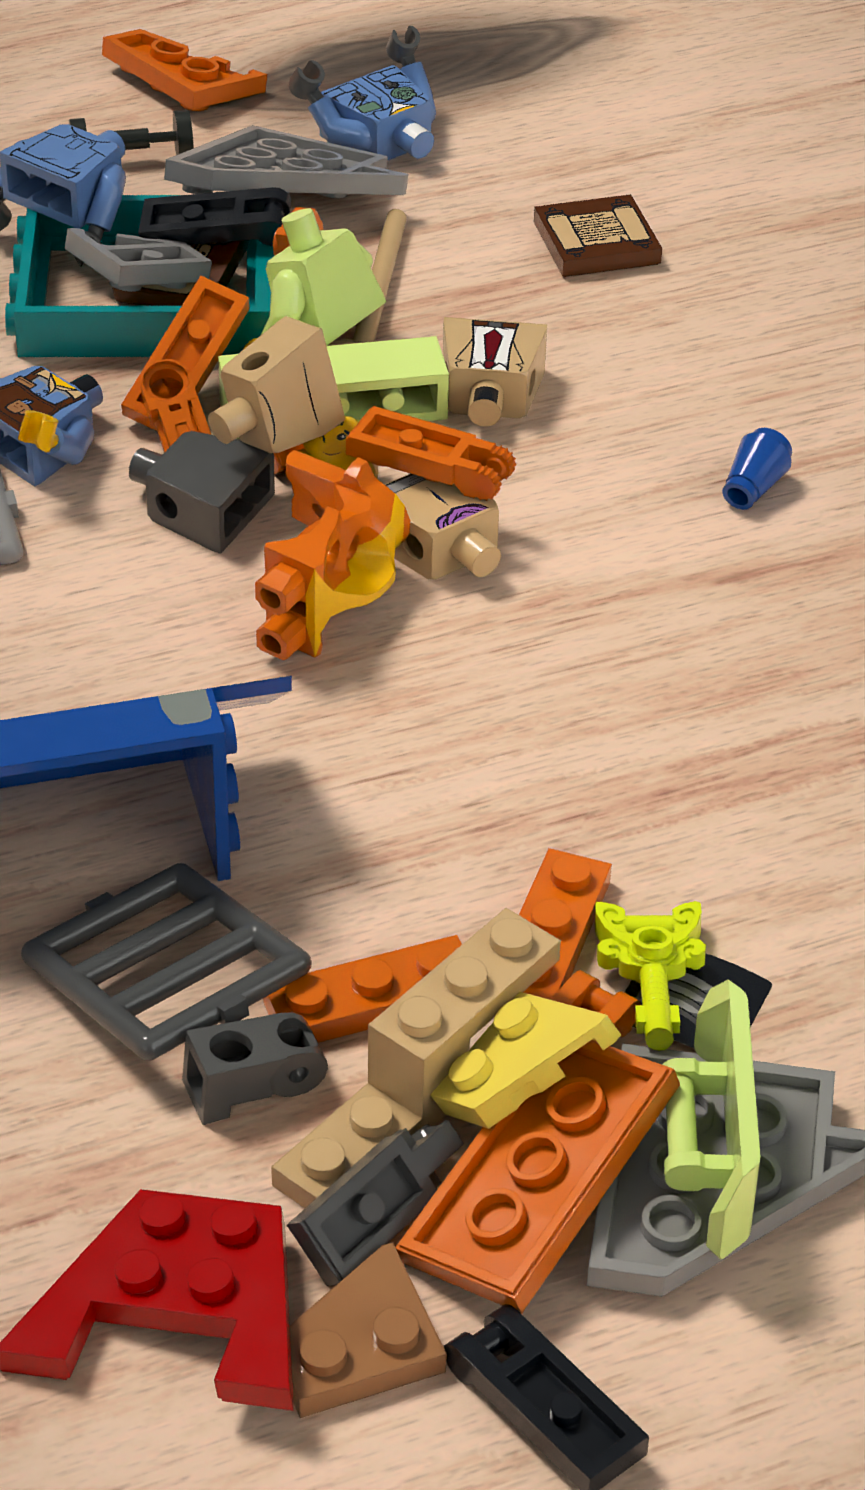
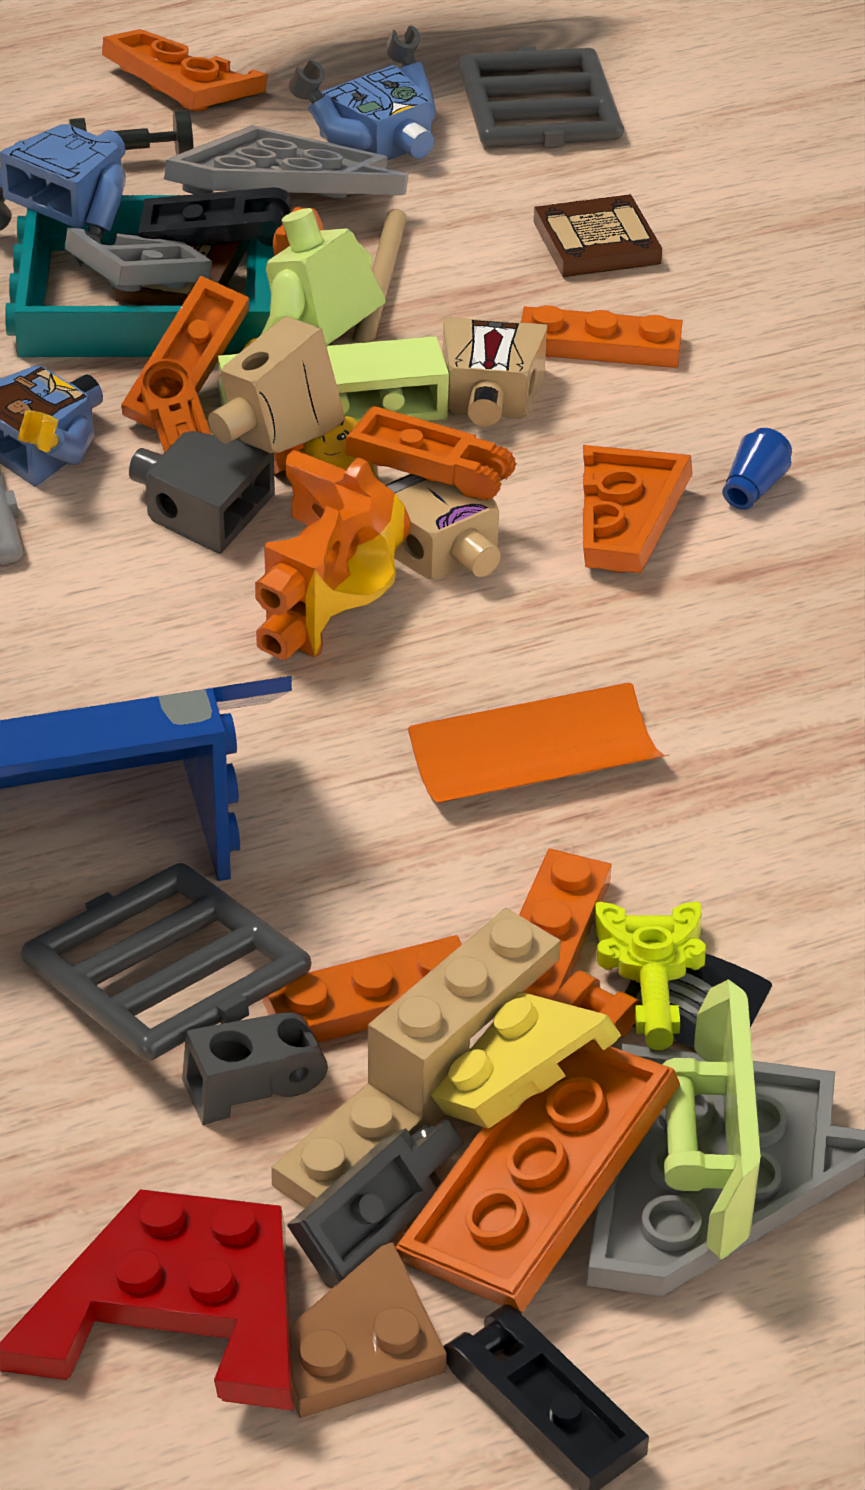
none -> orange sticker [408,682,669,803]
none -> dark grey bar [458,47,624,148]
none -> orange plate [521,305,683,368]
none -> orange wing [583,445,693,573]

